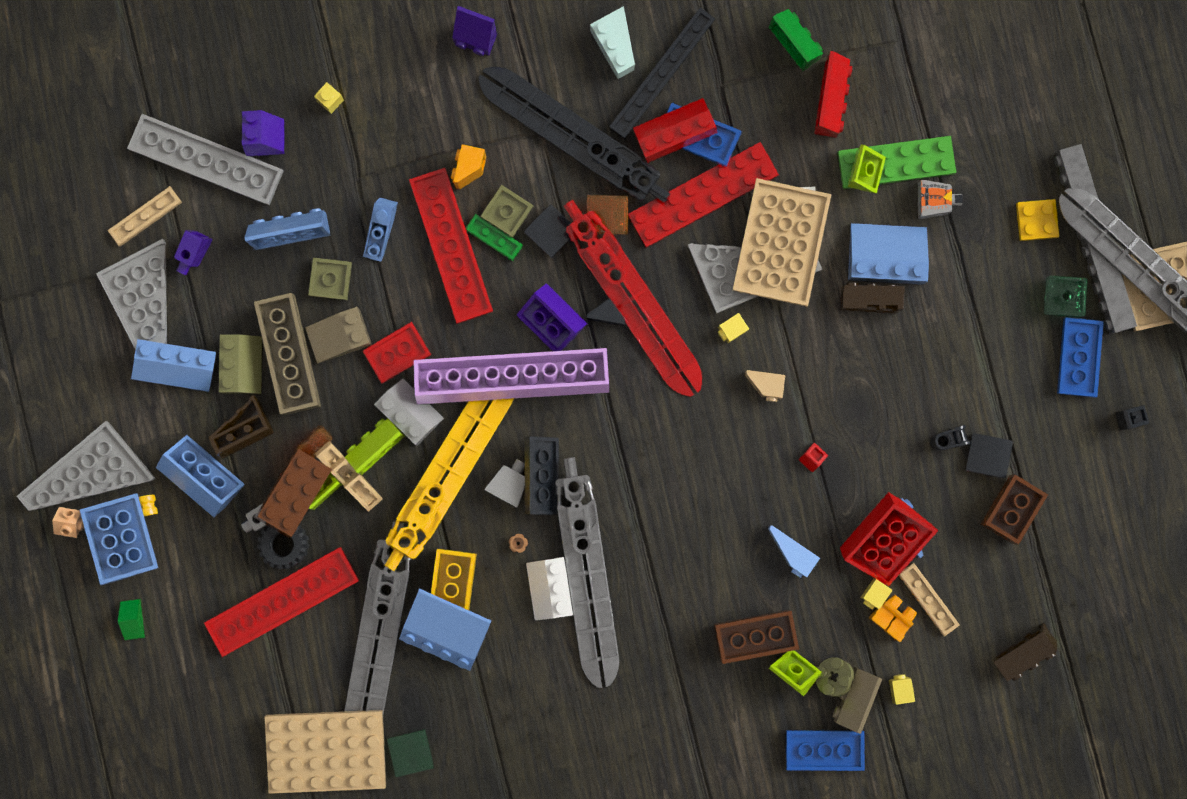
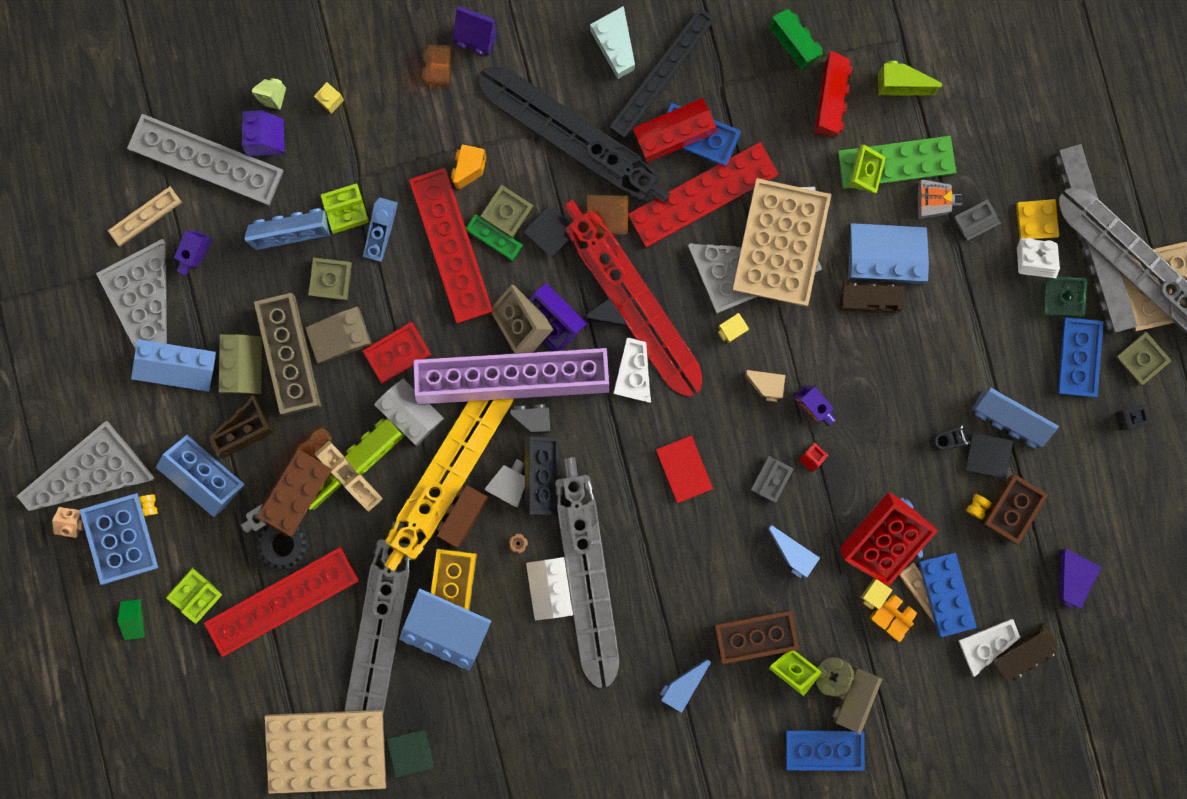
light yellow brick [889,674,915,705] -> none
none -> lime slope [166,567,222,624]
none -> yellowish green slope [252,78,286,110]
none -> lime slope [321,183,369,234]
none -> clear orange brick [422,45,452,86]
none -> reddish brown brick [437,485,489,548]
none -> dark tan slope [492,285,553,354]
none -> dark grey slope [510,404,551,433]
none -> white wing [613,338,651,403]
none -> red tile [656,436,713,503]
none -> medium blue slope [660,659,711,713]
none -> dark grey plate [751,456,793,503]
none -> dark purple torso [793,385,836,426]
none -> lime slope [878,61,942,96]
none -> blue plate [918,553,977,637]
none -> dark grey plate [953,199,1001,242]
none -> white wing [958,619,1020,677]
none -> yellow wheel [966,494,992,520]
none -> medium blue slope [971,388,1059,449]
none -> white brick [1017,238,1060,278]
none -> dark purple slope [1059,549,1101,610]
none -> olive plate [1116,332,1171,386]

